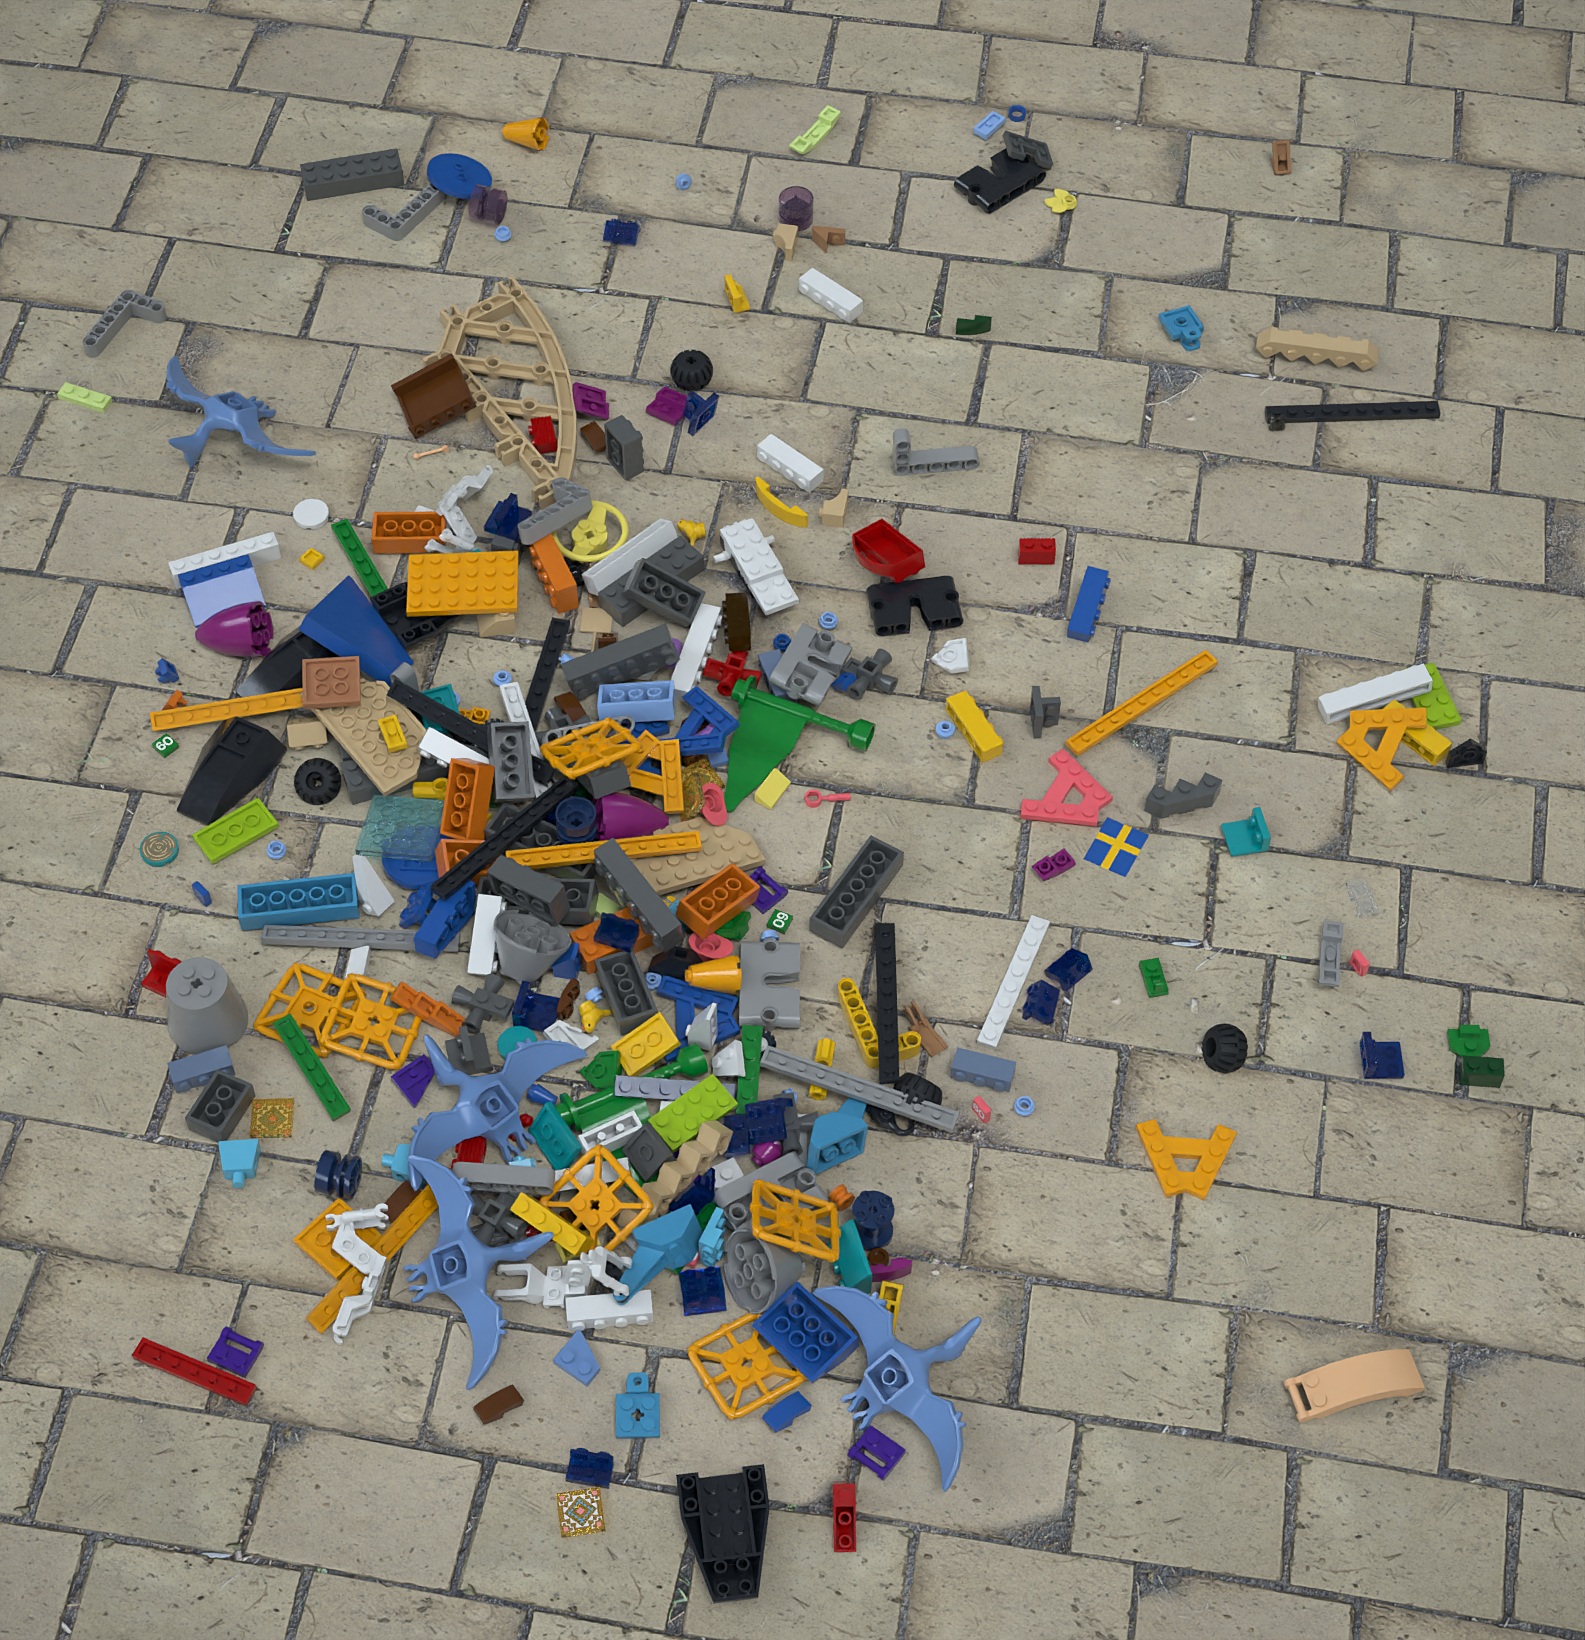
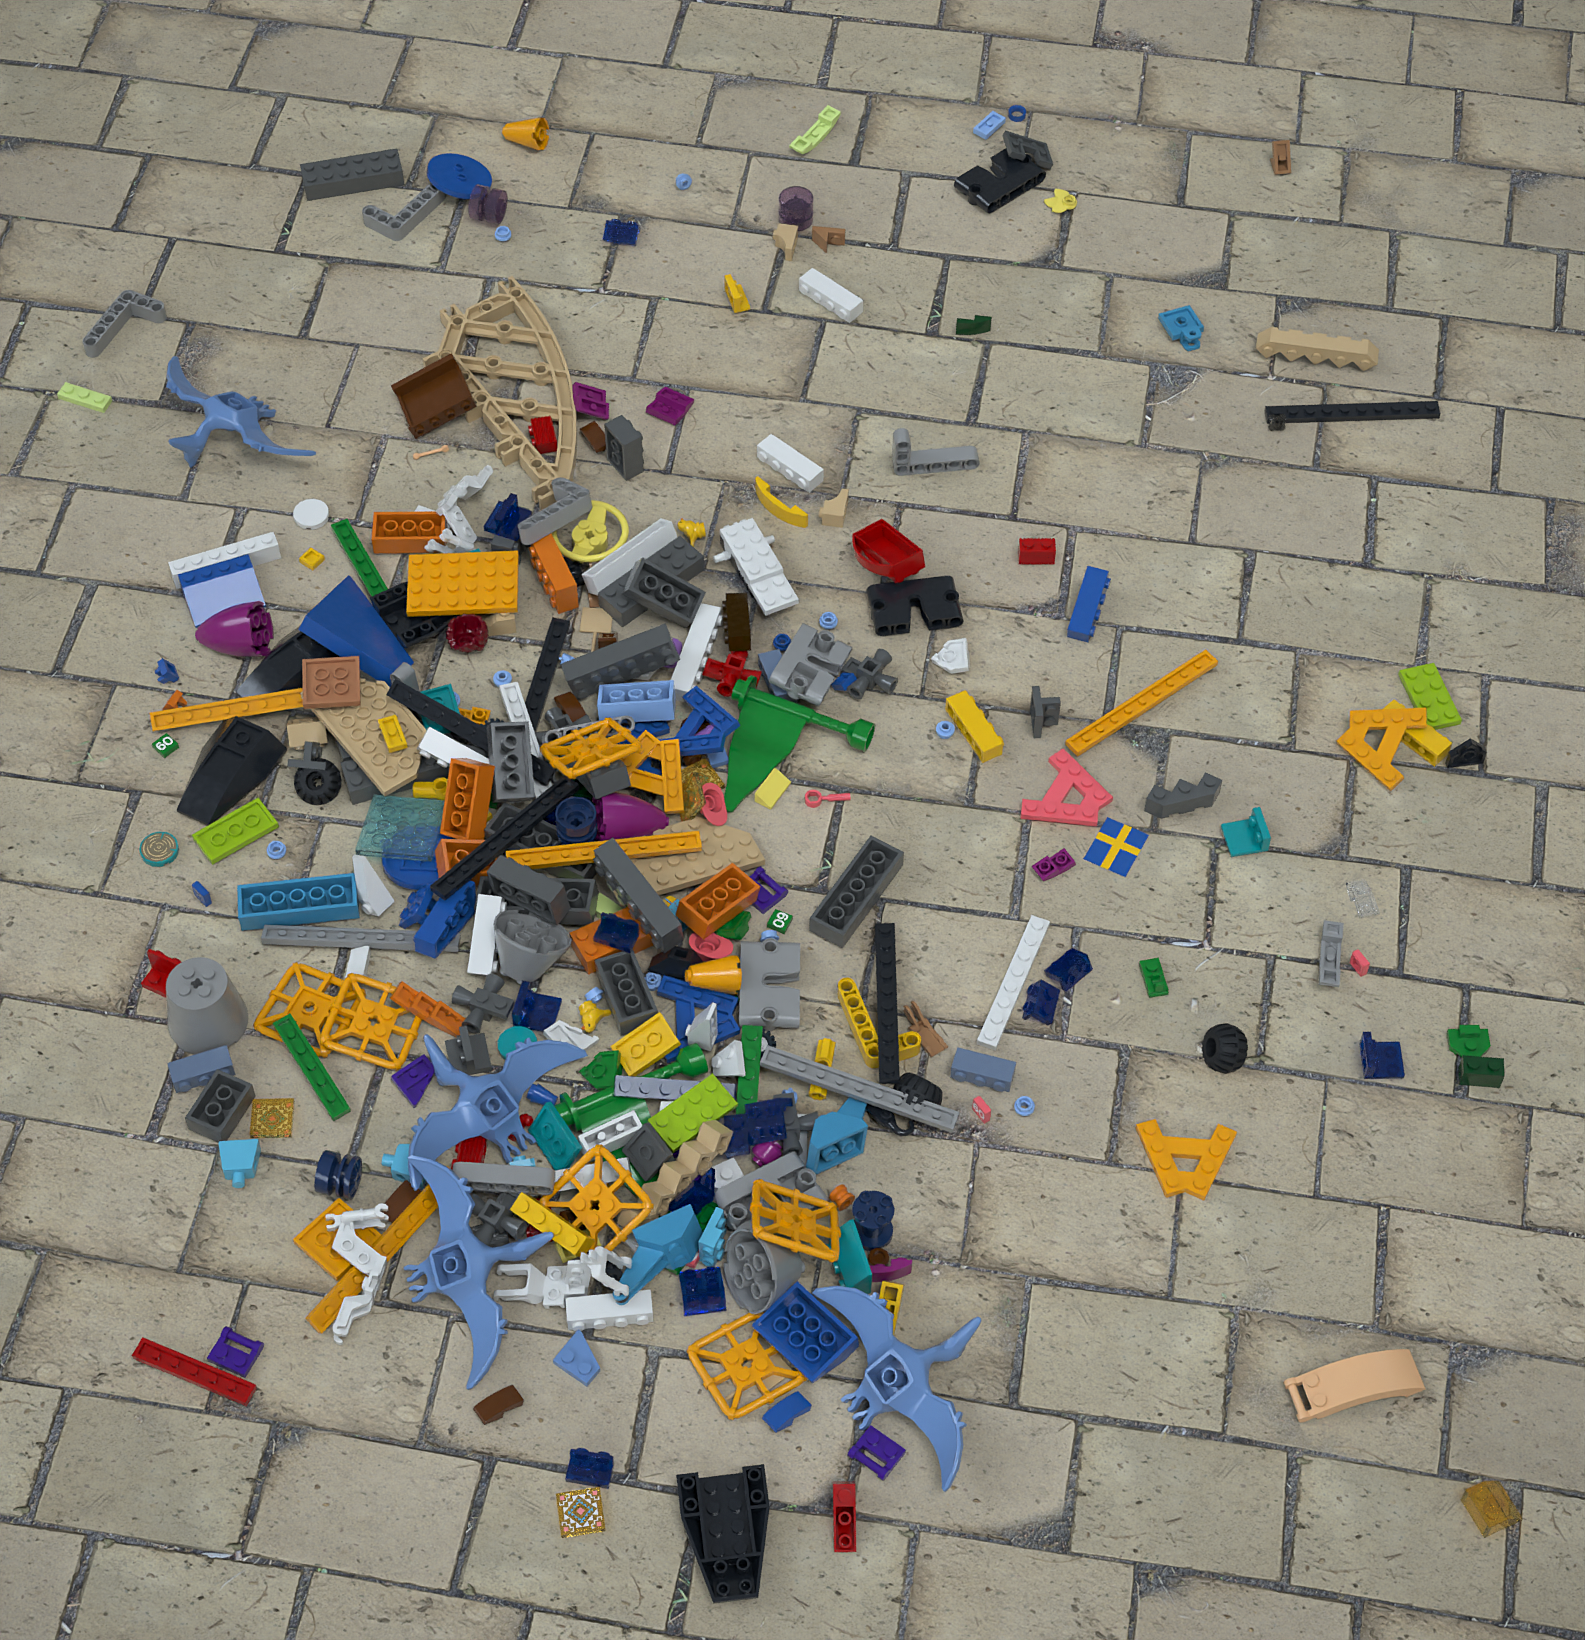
blue slope [550,943,581,980] -> none
reddish brown slope [557,978,580,1021] -> none
dark azure plate [616,1372,660,1439] -> none
black wheel [670,349,713,391] -> none
clear blue bracket [683,390,720,436] -> none
white brick [1318,663,1433,725] -> none
none -> dark grey bracket [287,741,327,770]
none -> dark red hair [446,613,489,653]
none -> clear yellow slope [1461,1481,1523,1538]

